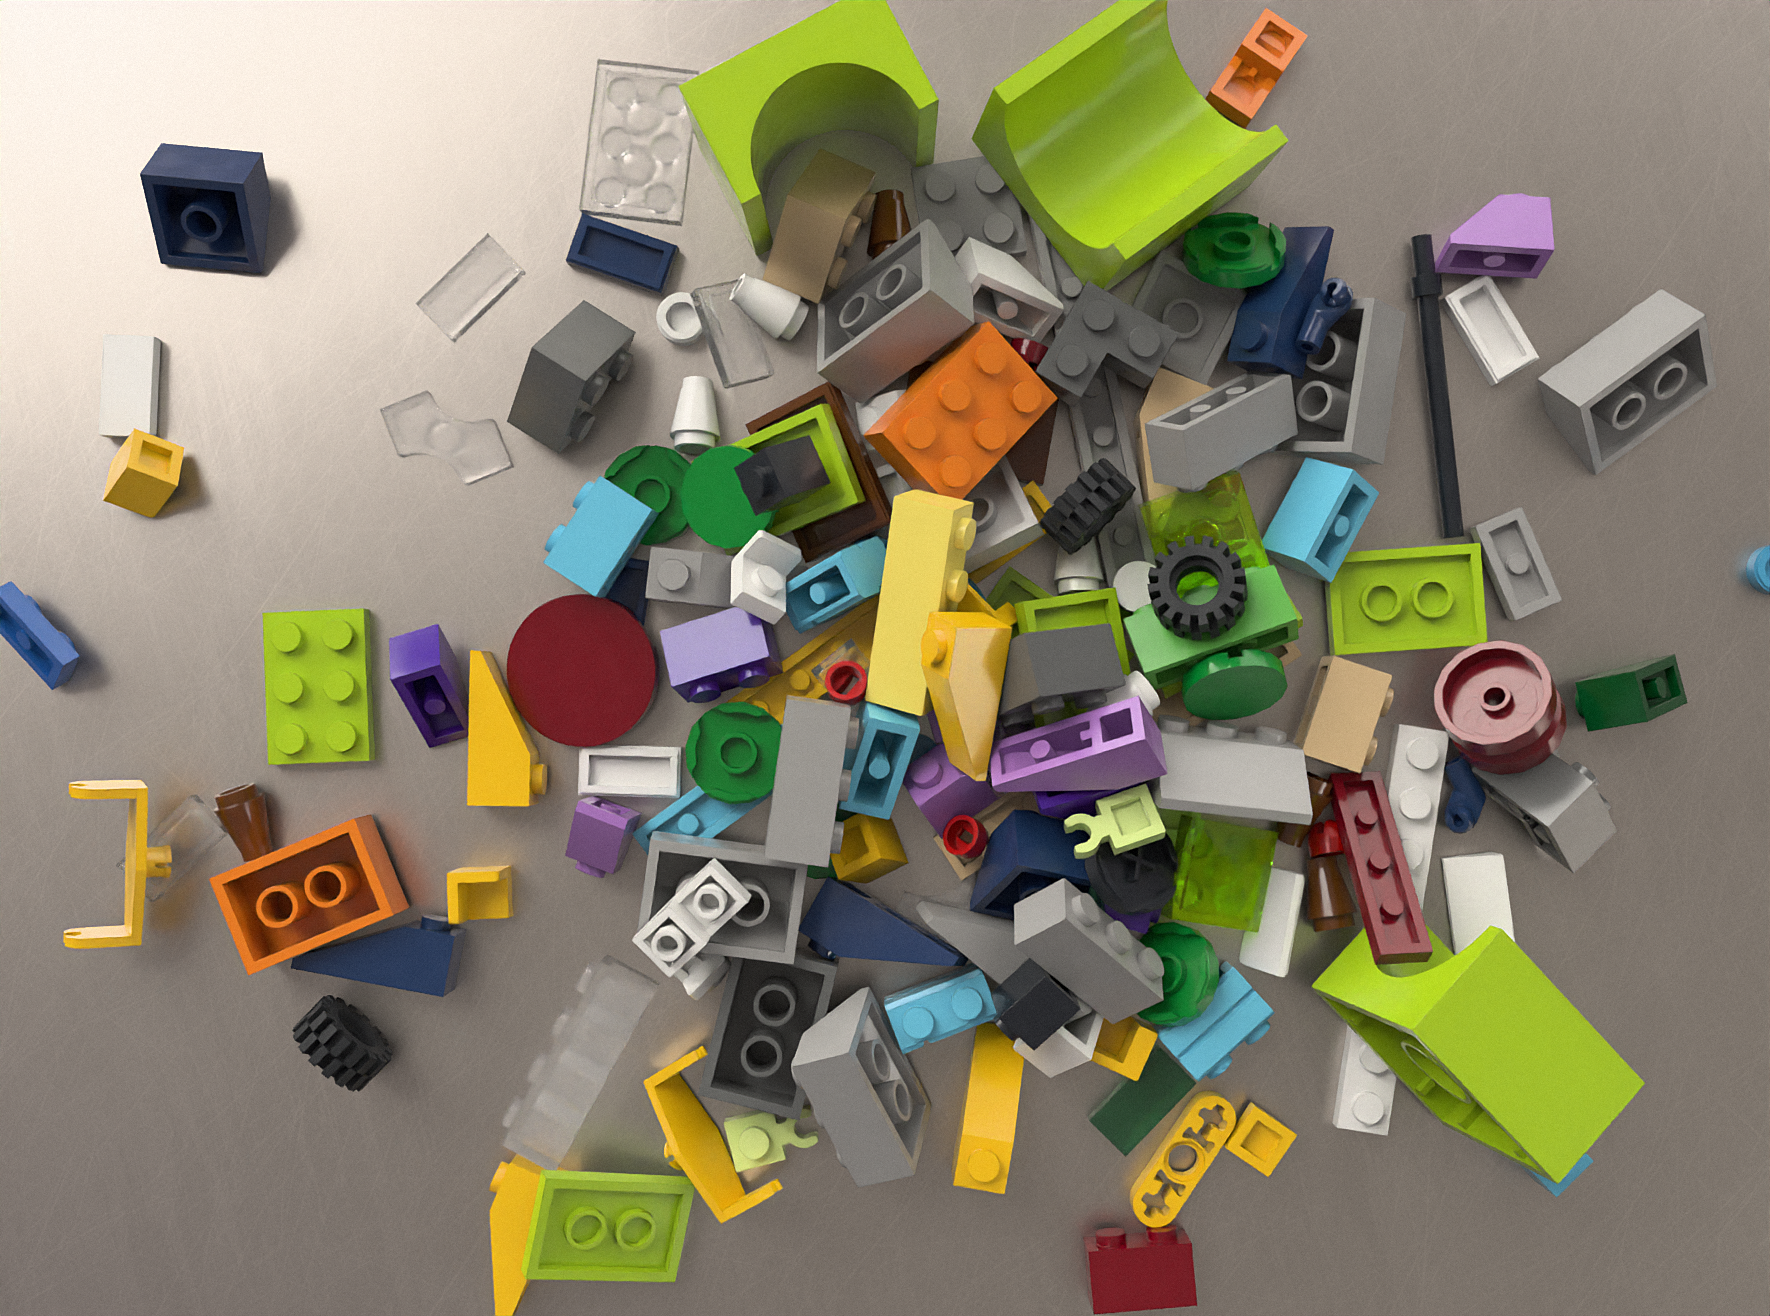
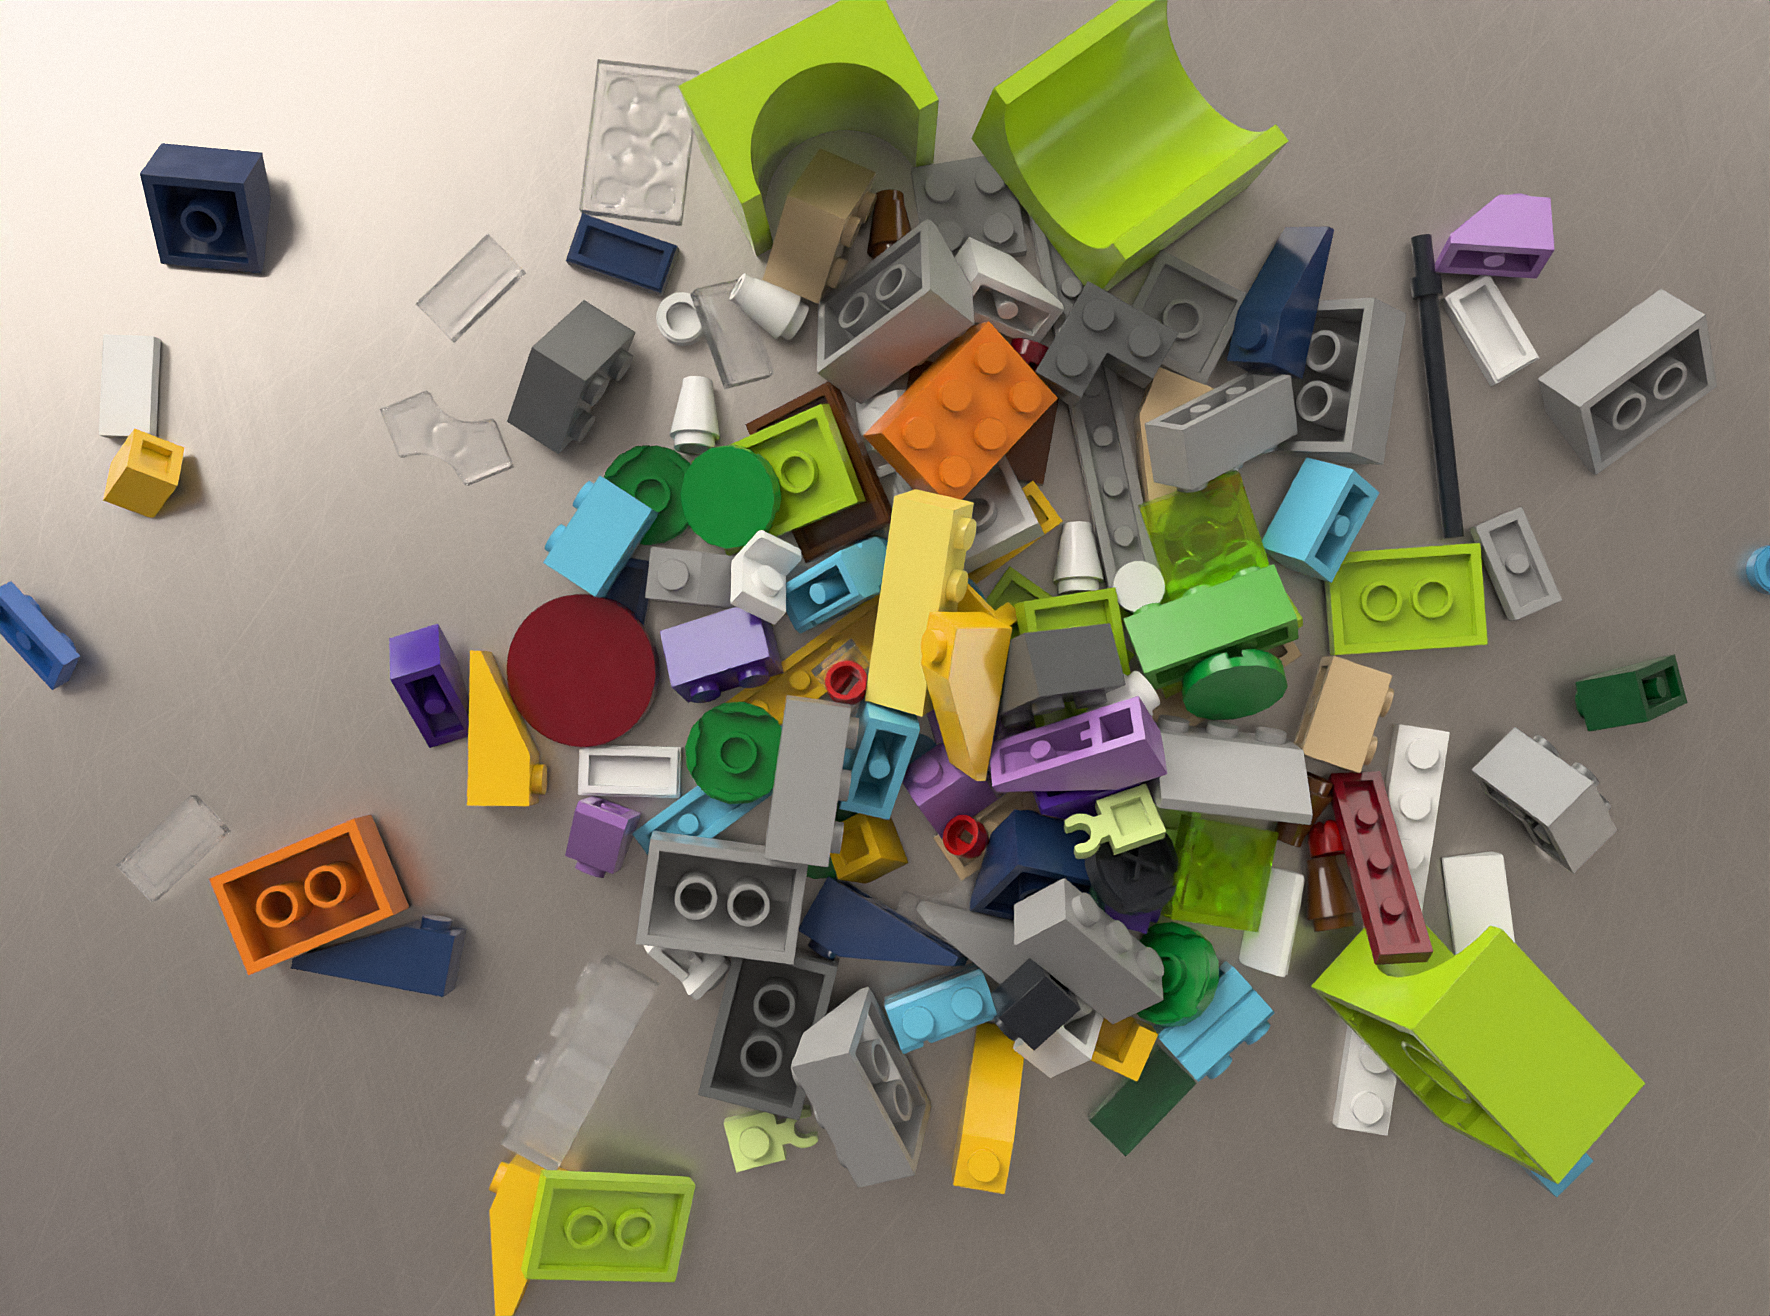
yellow piece [63,780,172,949] -> none
reddish brown cone [213,782,274,862] -> none
lime plate [262,608,375,765] -> none
black tyre [292,995,393,1092] -> none
yellow panel [447,865,513,925] -> none
white slope [632,858,751,978] -> none
yellow piece [643,1045,783,1224] -> none
black brick [734,435,831,516] -> none
black tyre [1040,458,1136,555] -> none
dark red brick [1083,1224,1197,1315] -> none
yellow beam [1130,1090,1236,1227] -> none
black tyre [1147,536,1248,640] -> none
green tile [1182,212,1286,288] -> none
orange slope [1205,8,1308,129] -> none
yellow plate [1224,1102,1297,1178] -> none
dark blue arm [1295,277,1353,355] -> none
wheel [1434,640,1567,775] -> none
dark blue arm [1444,755,1486,834] -> none

